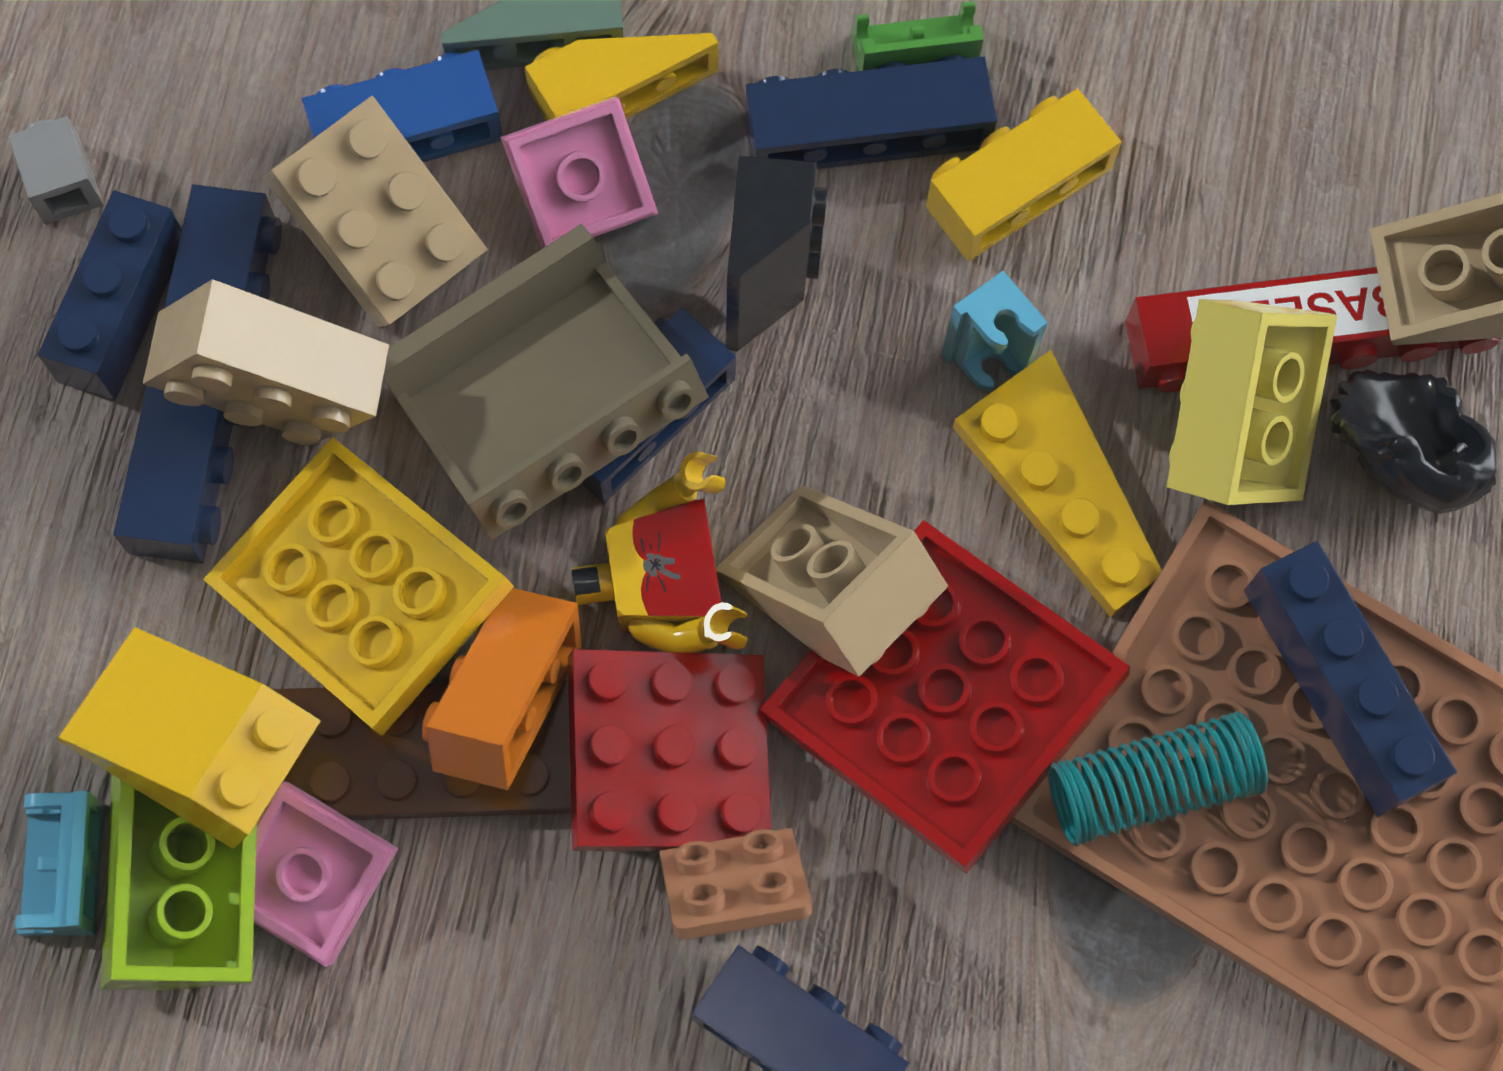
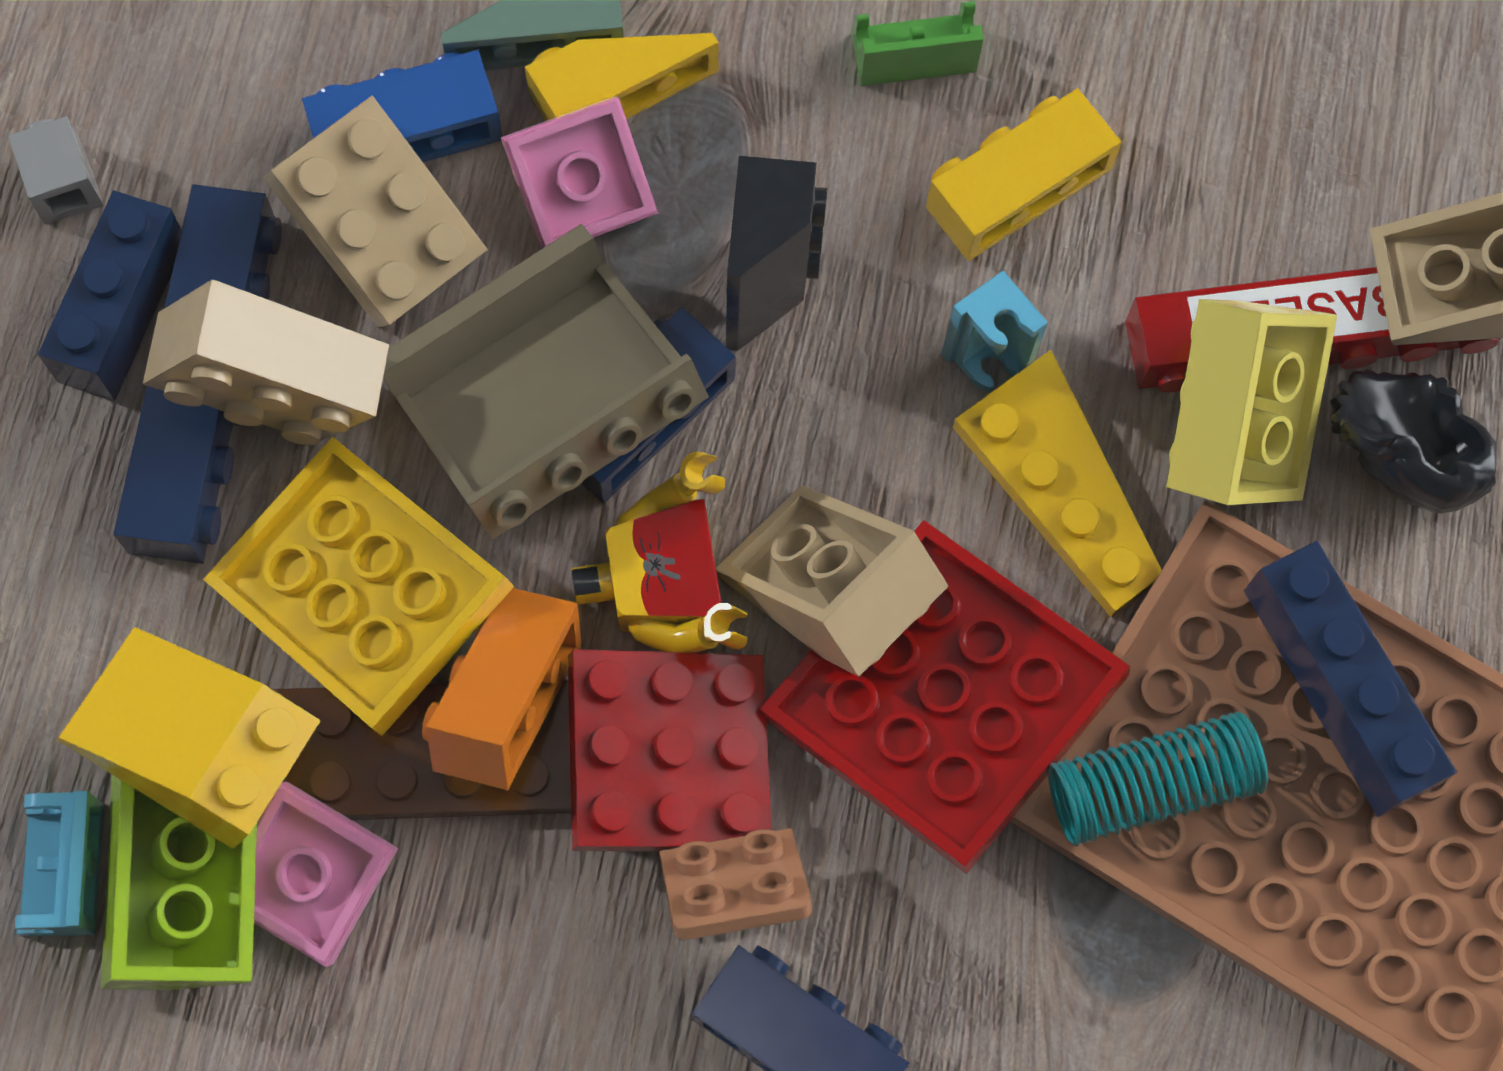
dark blue brick [745,55,997,170] -> none

